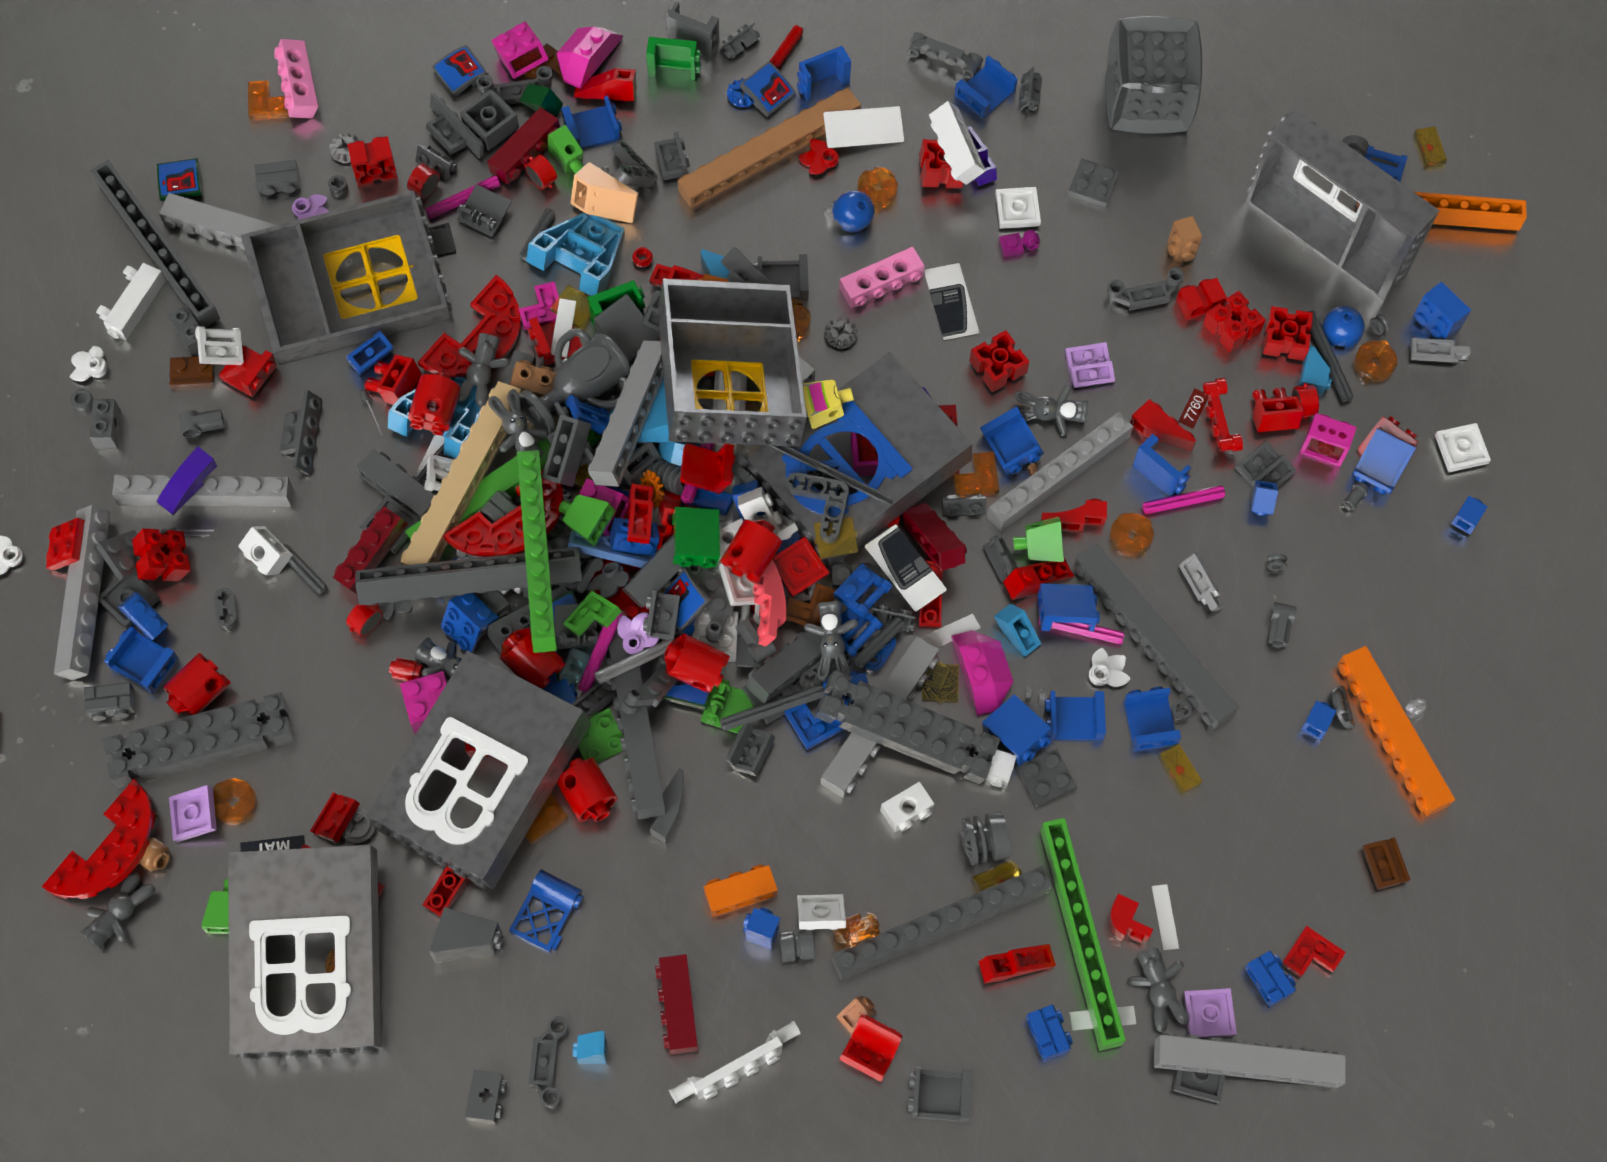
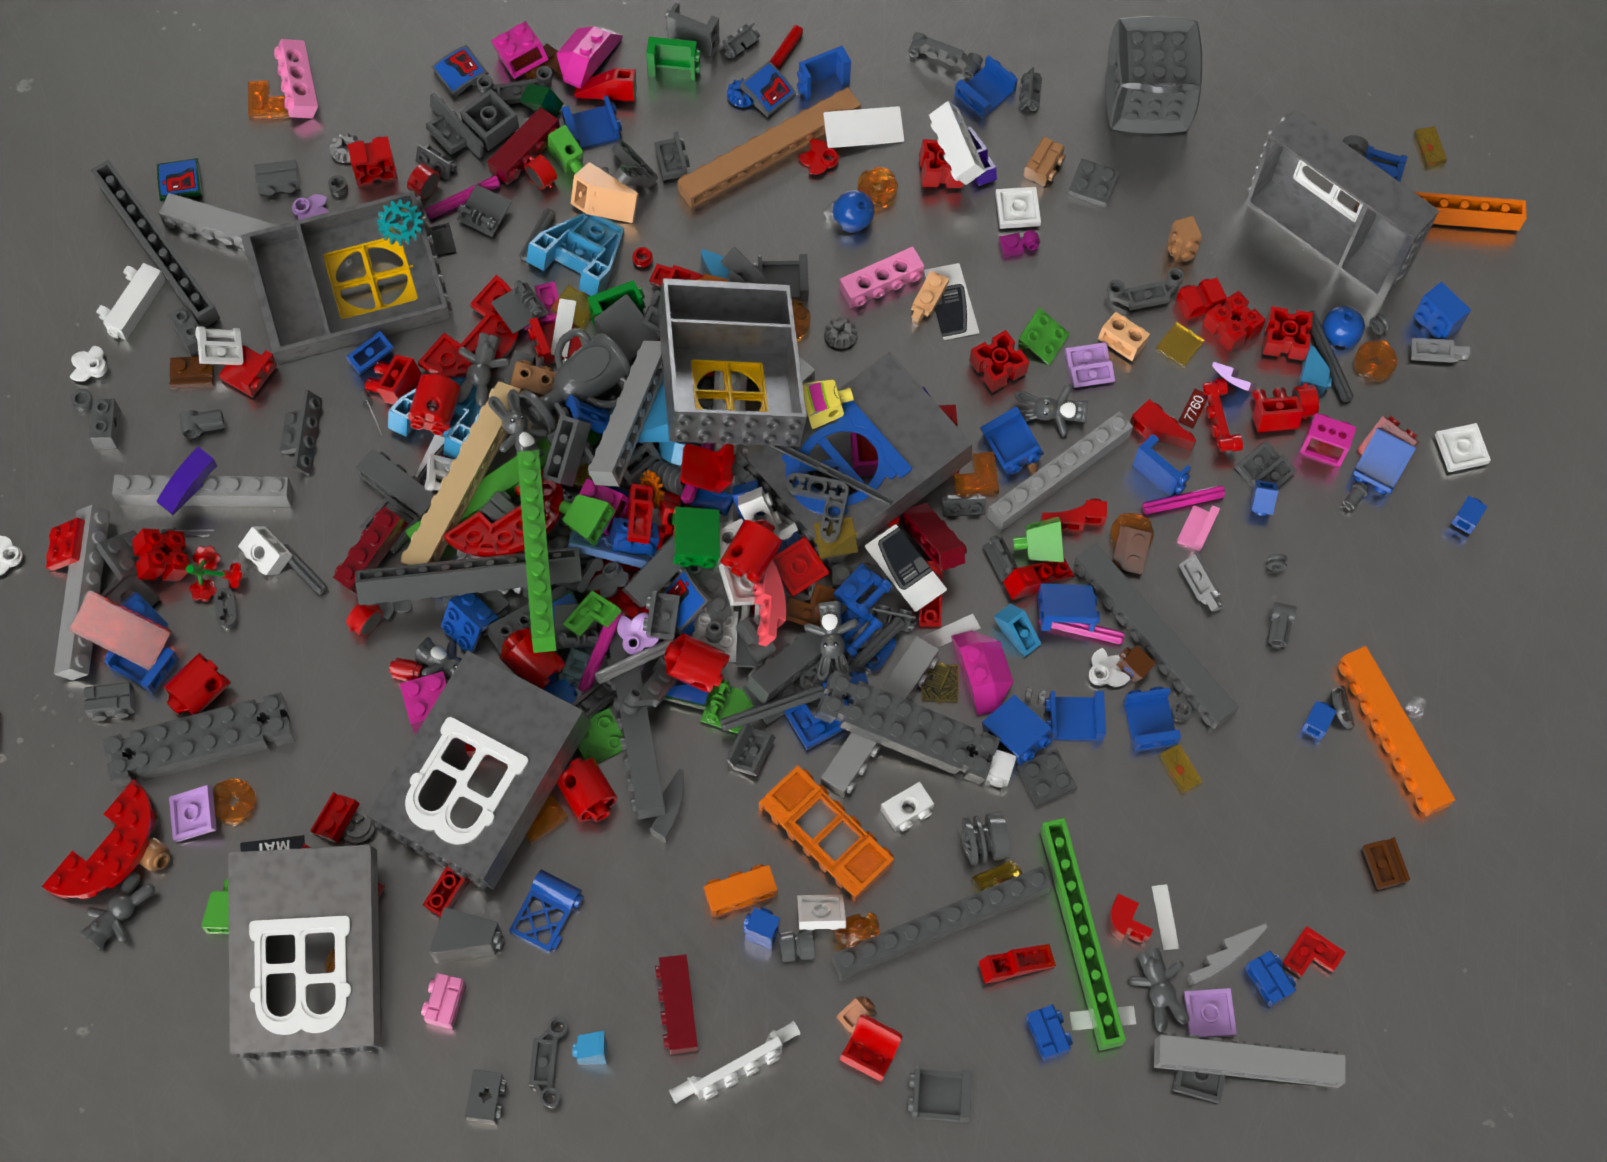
none -> clear red tile [69,590,172,670]
none -> red plant [186,545,242,602]
none -> teal gear [377,199,424,246]
none -> bright pink brick [421,973,466,1029]
none -> dark grey hinge [491,280,549,334]
none -> orange window [759,765,894,903]
none -> light nougat hinge [911,270,949,325]
none -> bright green hinge [1018,307,1070,365]
none -> medium nougat brick [1023,137,1066,187]
none -> light nougat brick [1098,312,1150,361]
none -> reddish brown plate [1112,525,1152,574]
none -> reddish brown brick [1116,645,1156,683]
none -> clear yellow piece [1155,322,1205,368]
none -> bright pink panel [1177,505,1220,552]
none -> light grey slope [1186,923,1268,987]
none -> lavender slope [1212,362,1257,392]

